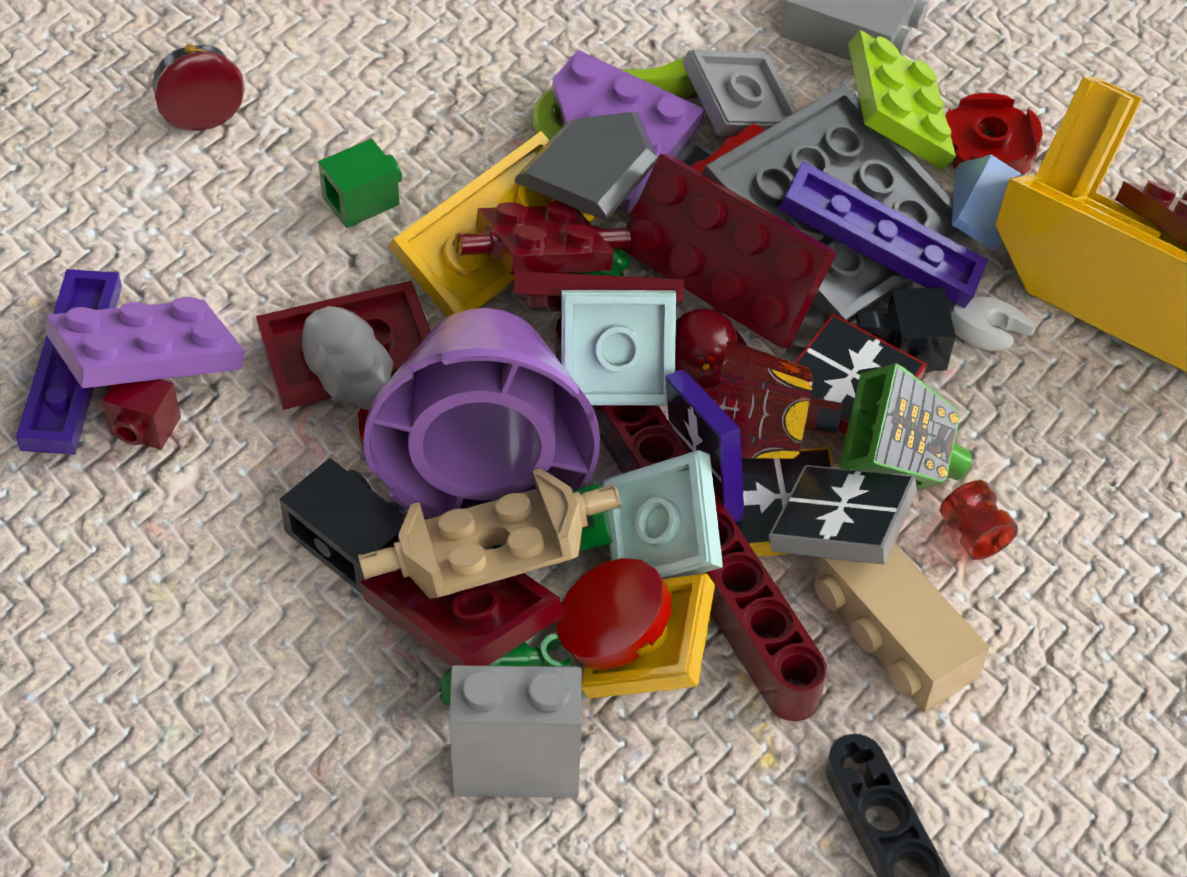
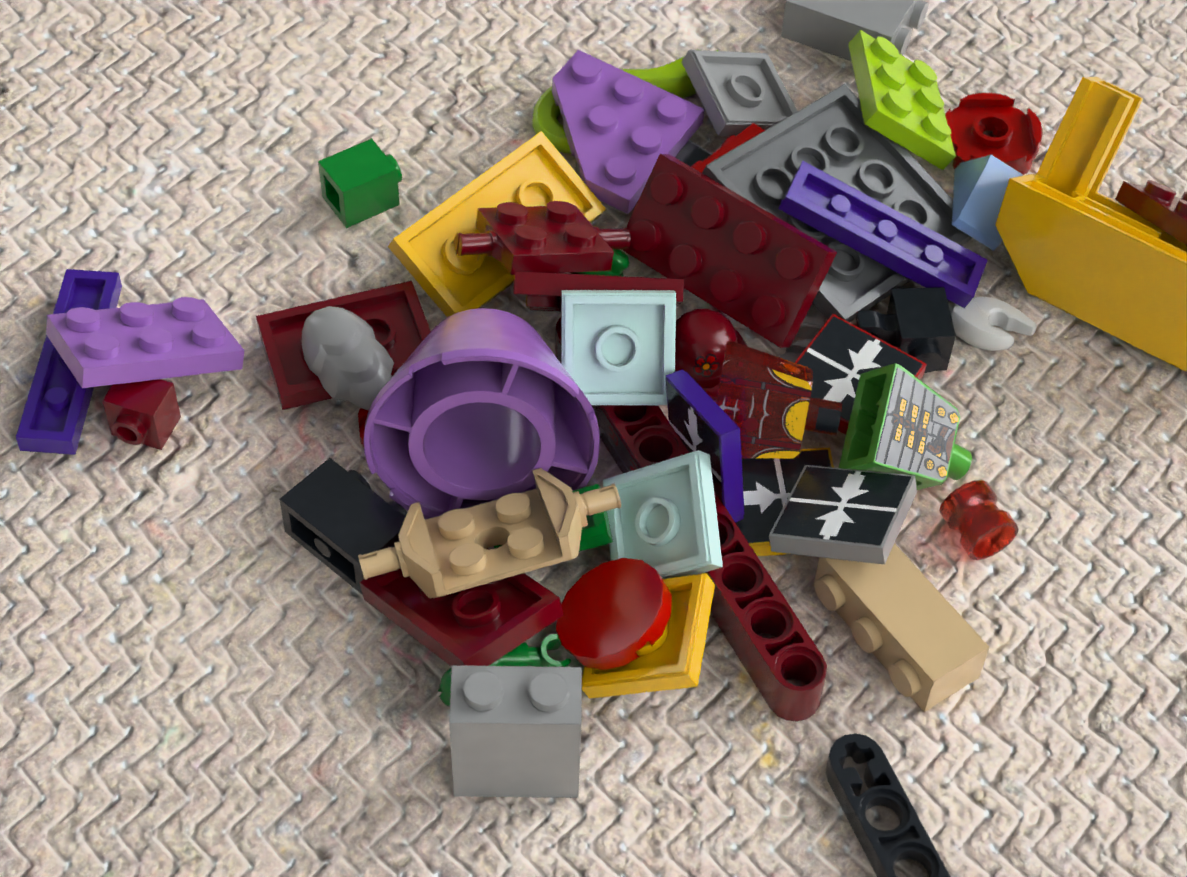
dark red piece [152,44,245,131] -> none
dark grey tile [515,112,657,221] -> none

